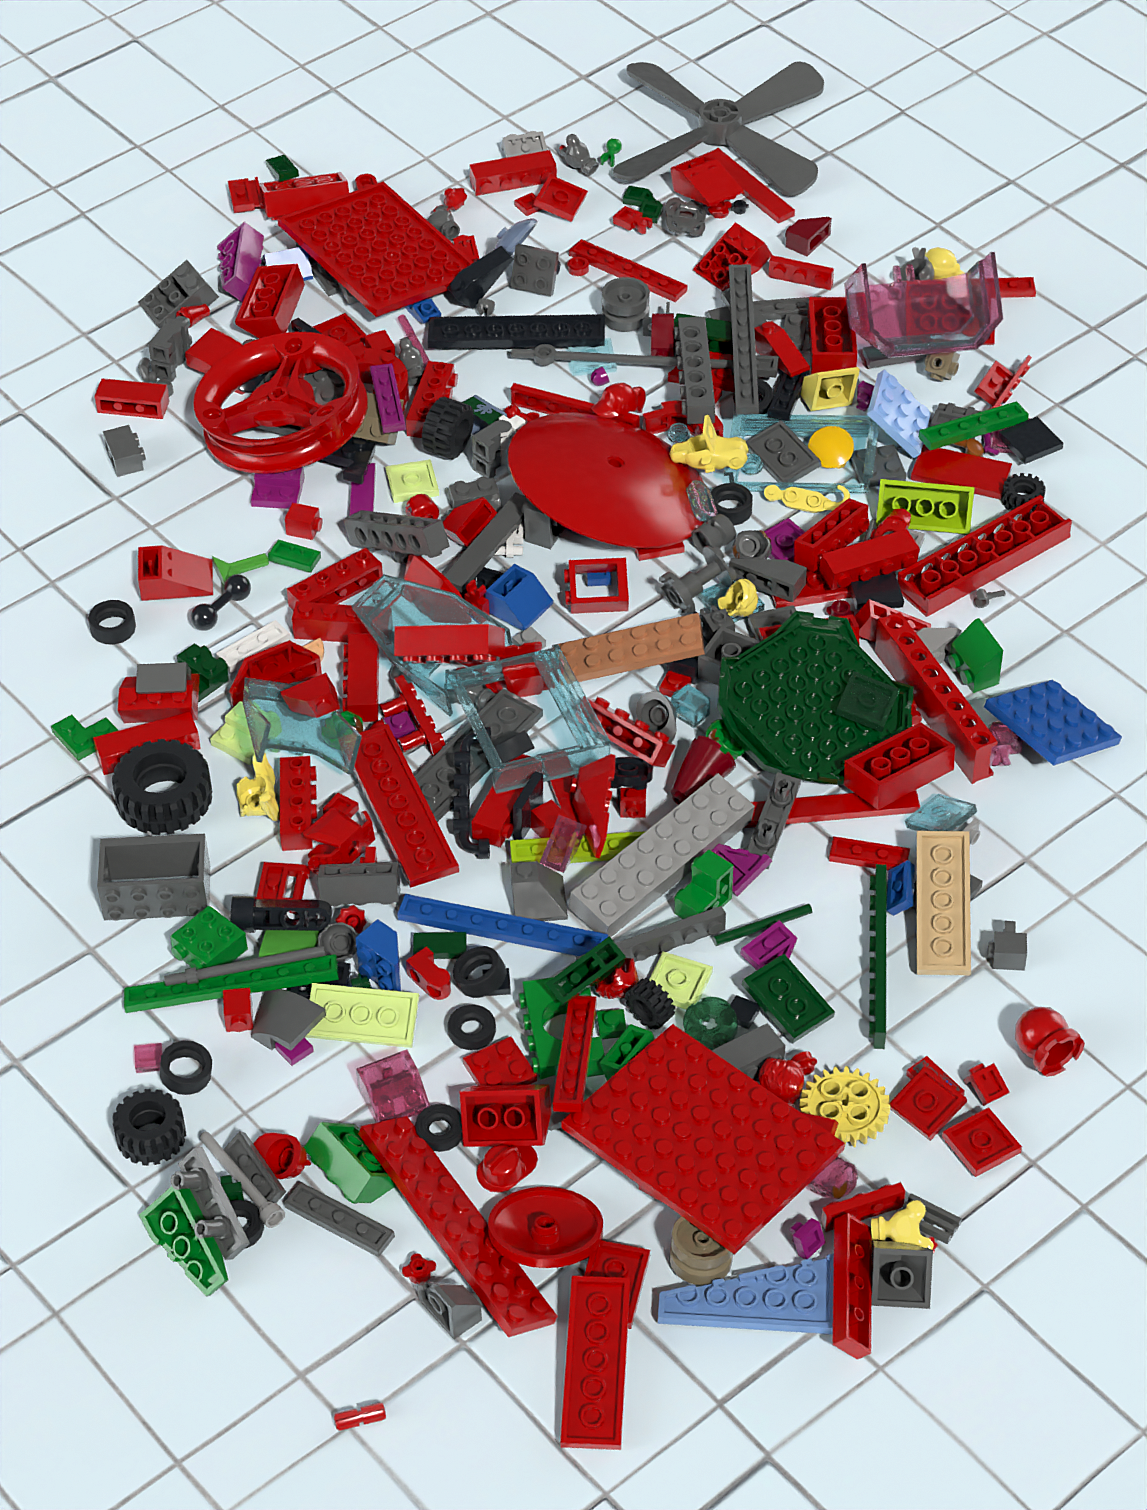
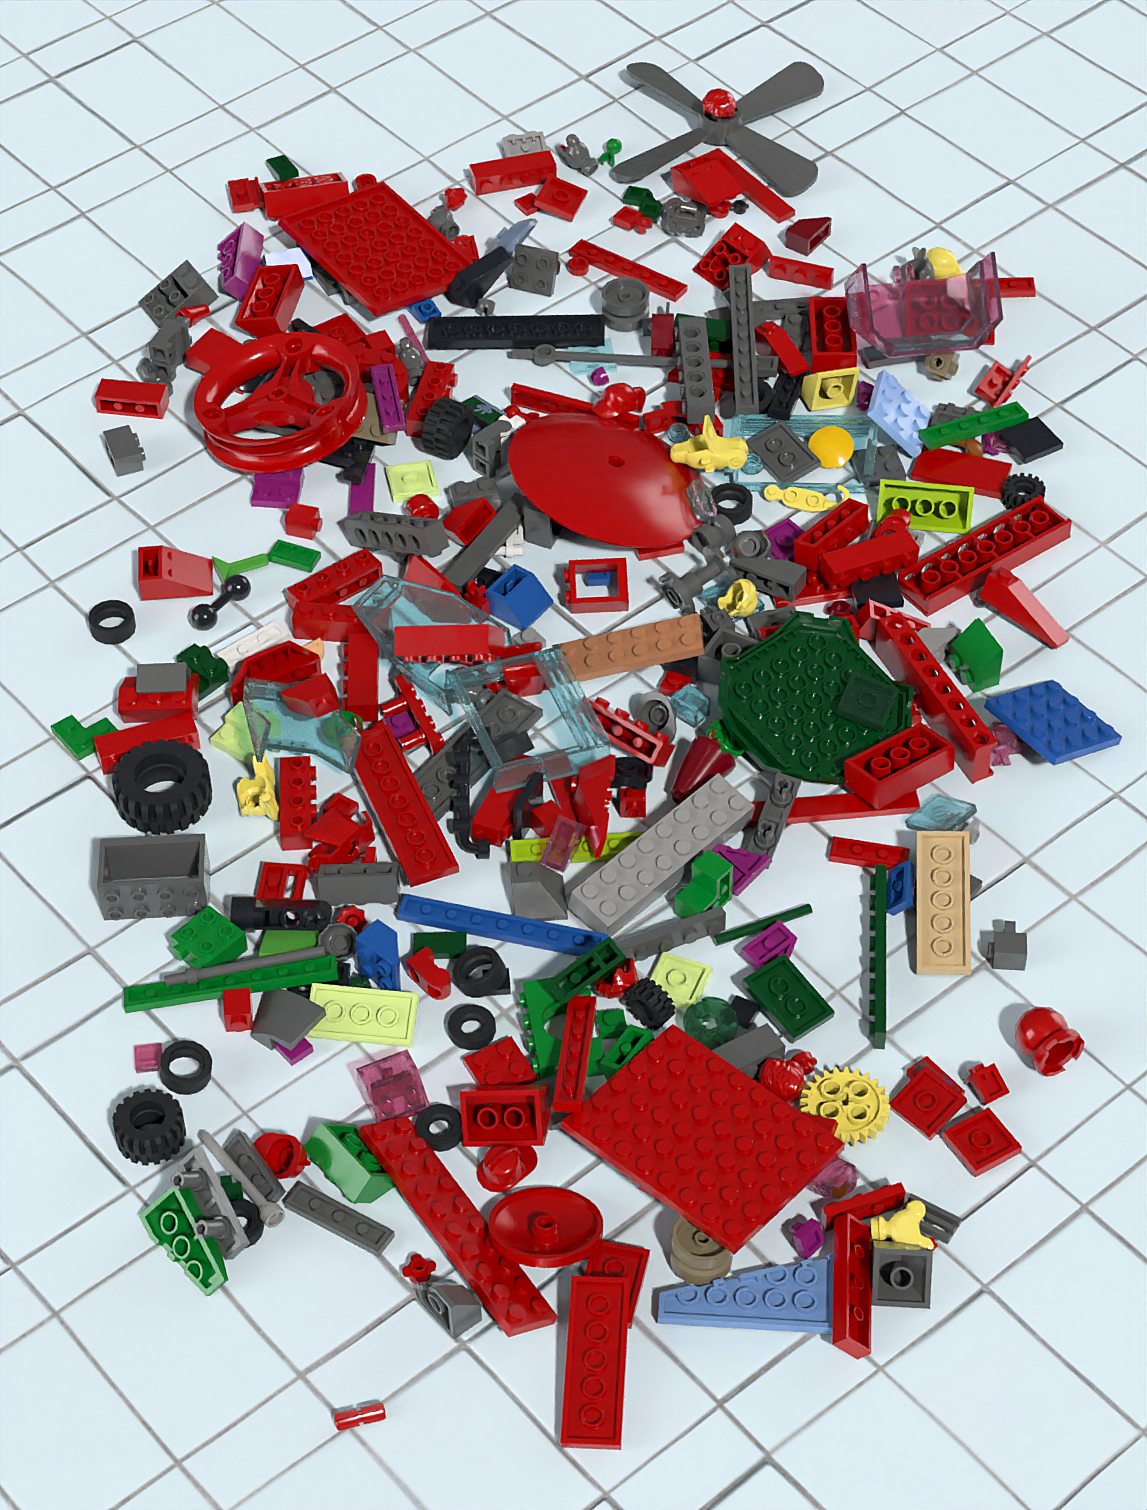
none -> red hair [702,88,736,118]
none -> red wedge [979,567,1070,649]

